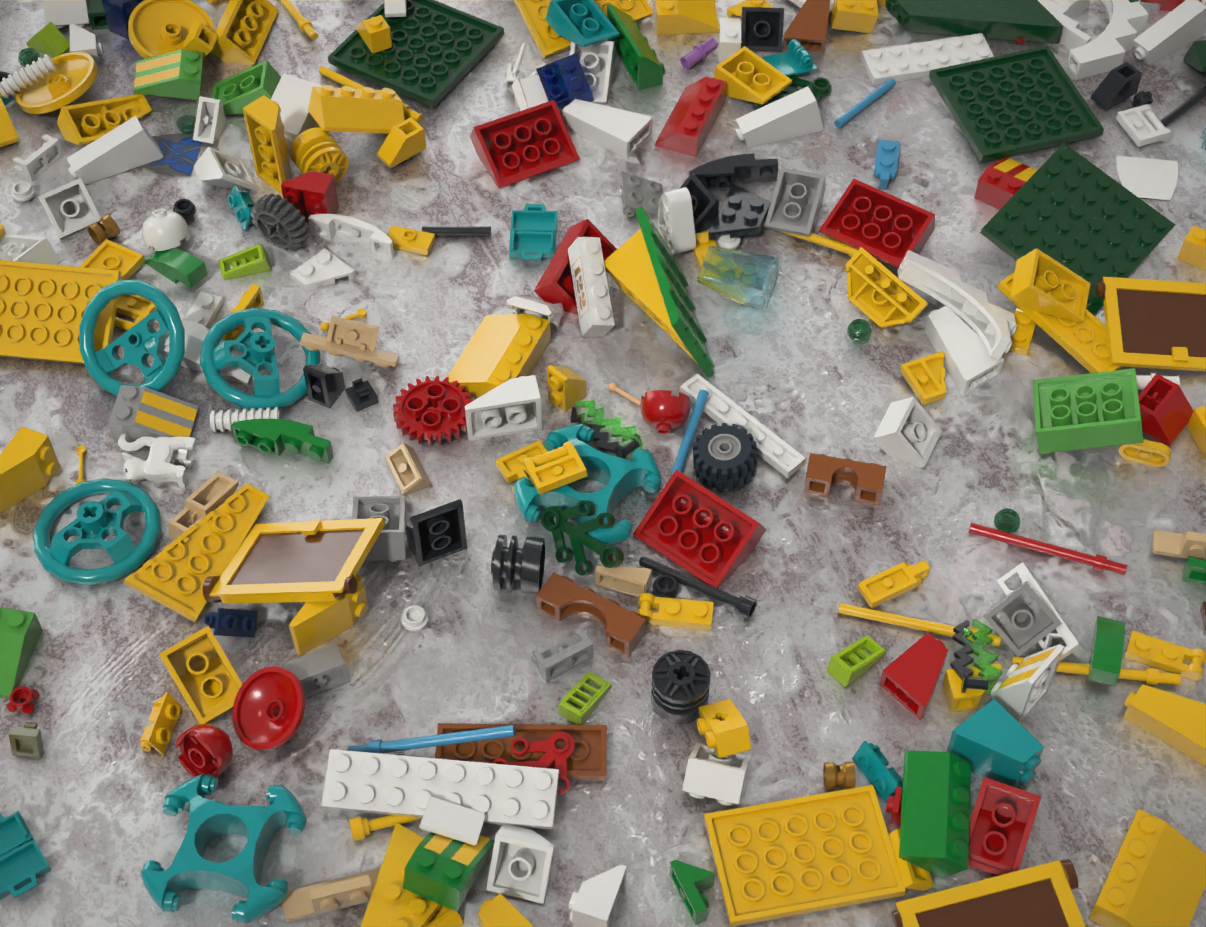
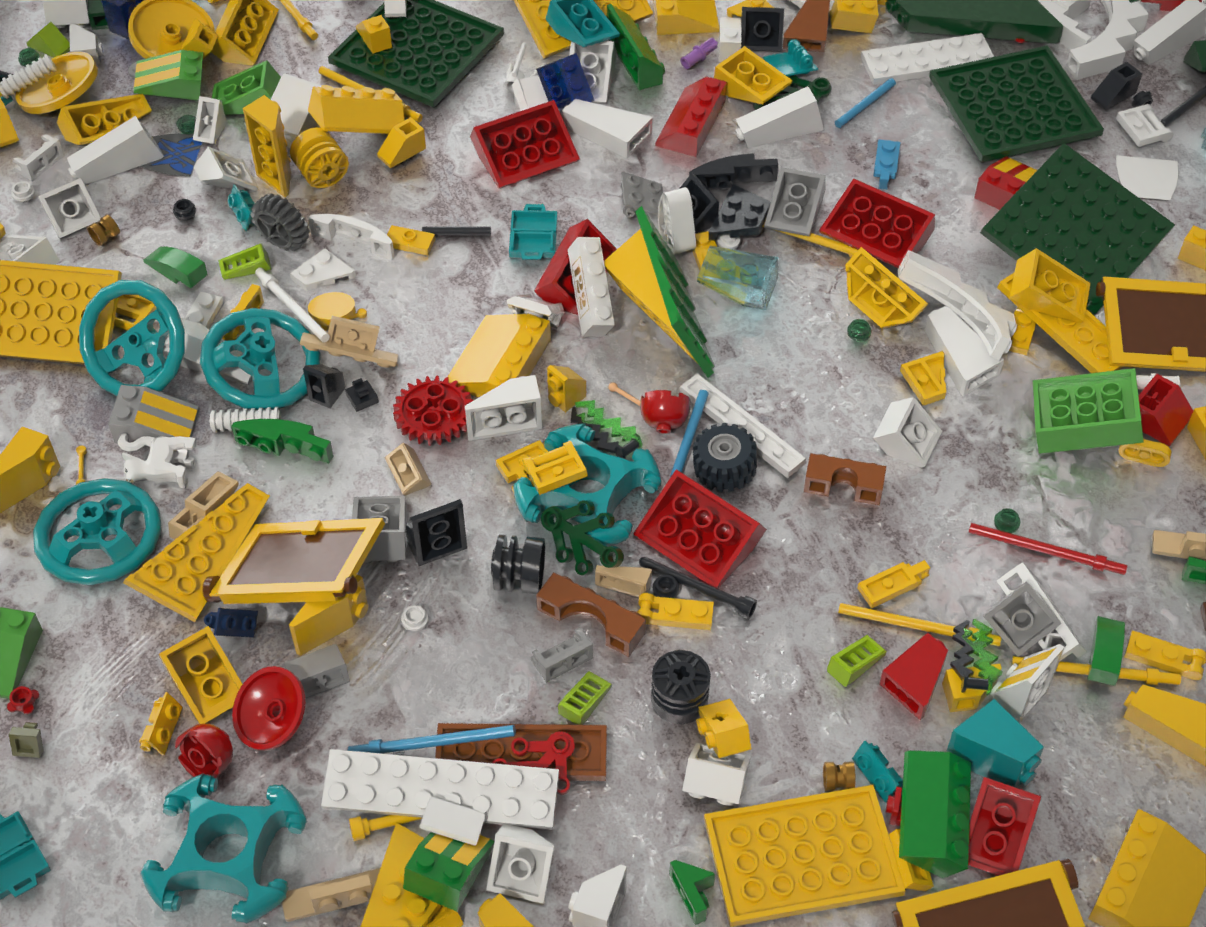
yellow plate [79,239,145,280] -> none
white cylinder [142,209,191,251] -> none
red slope [281,171,339,222] -> none
none -> white bar [255,268,330,342]
none -> yellow tile [307,292,356,326]

